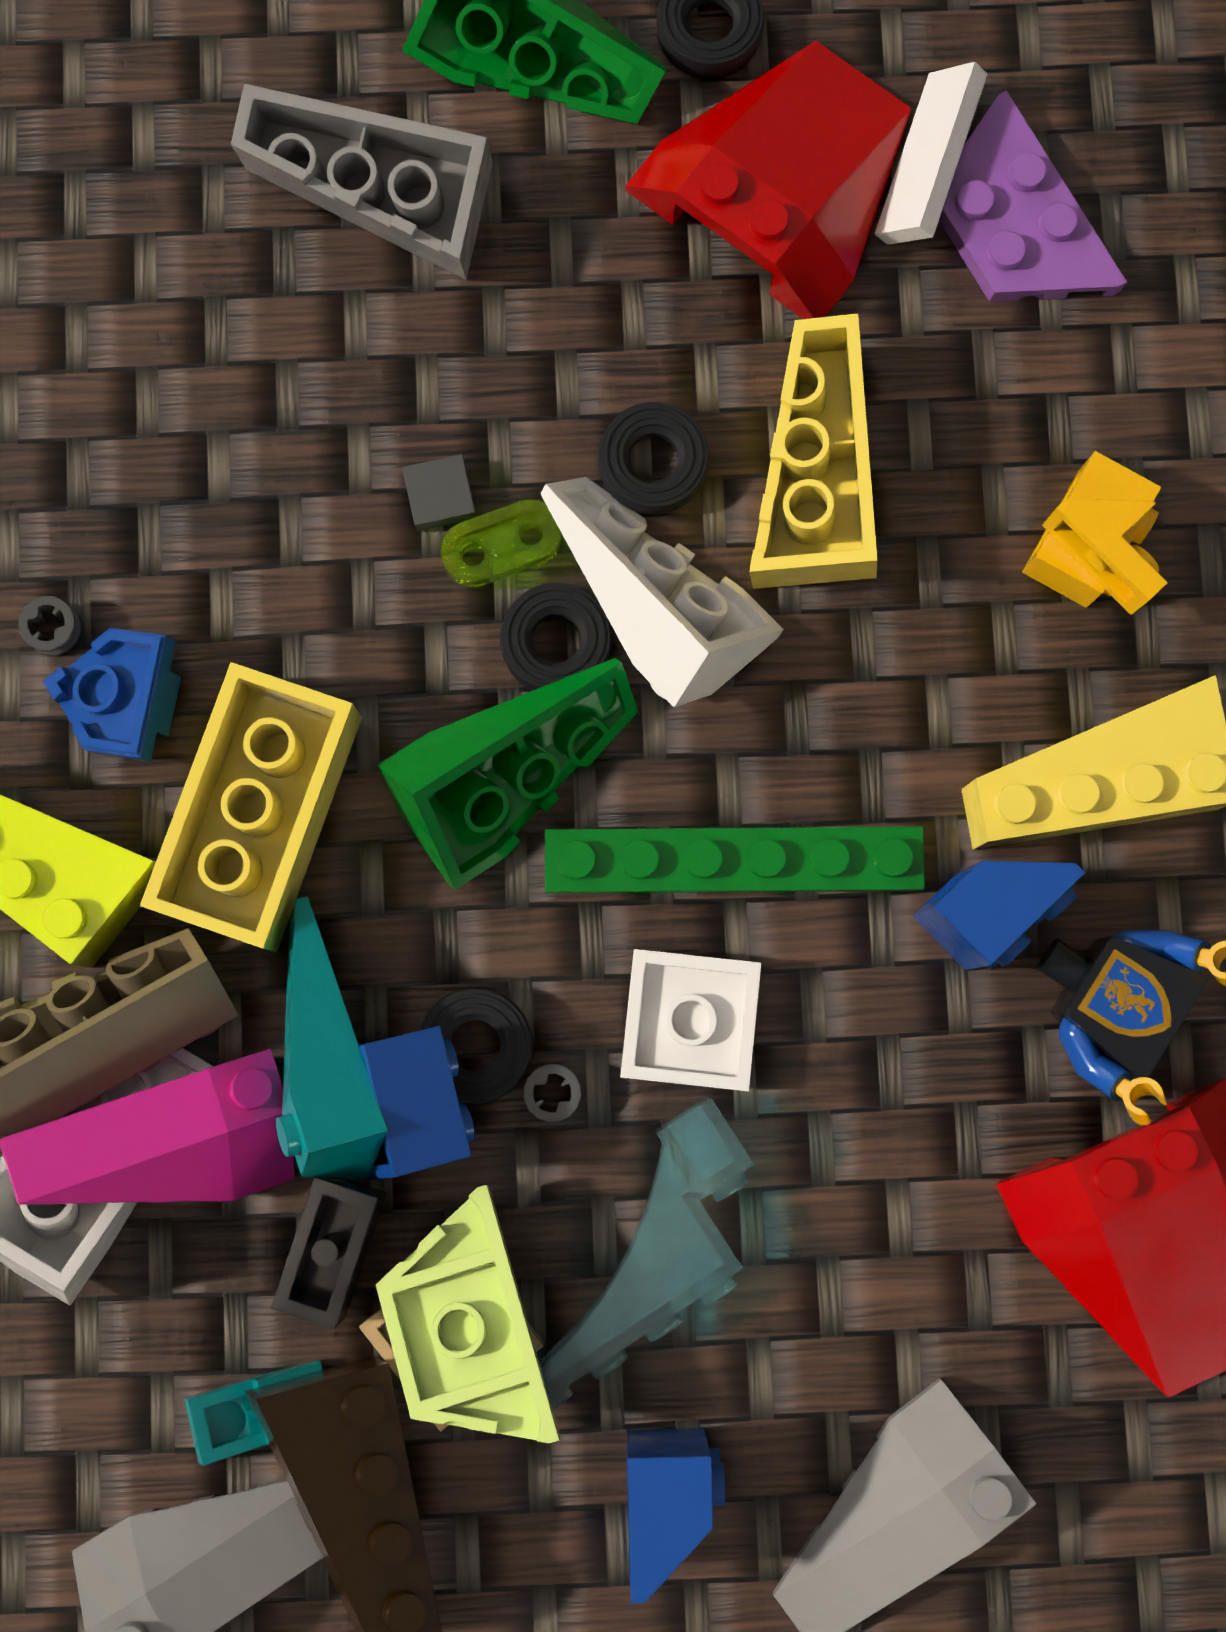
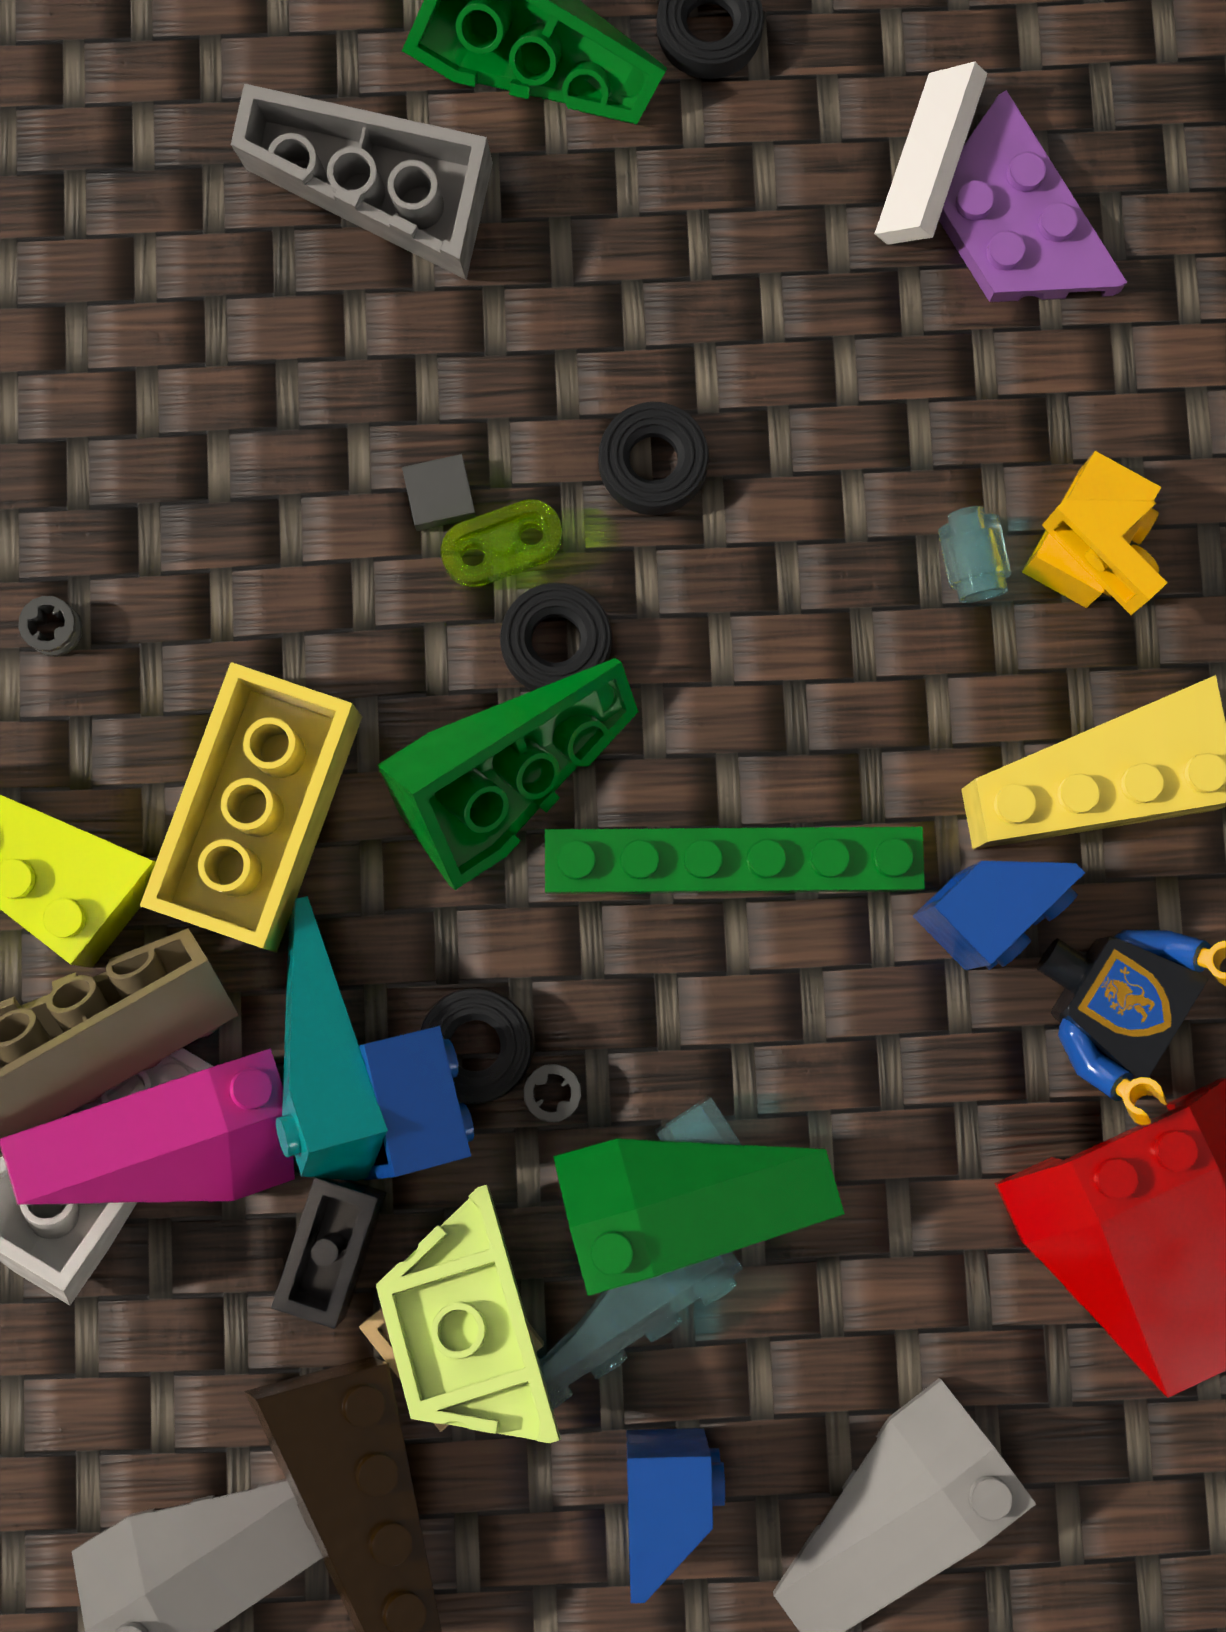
blue plate [42,628,181,762] -> none
teal slope [184,1360,322,1466] -> none
white wedge [541,477,784,707] -> none
white plate [620,949,761,1091] -> none
red wedge [625,41,912,319] -> none
light yellow wedge [749,314,877,589] -> none
none -> green wedge [553,1138,845,1296]
none -> clear light blue brick [938,506,1012,603]

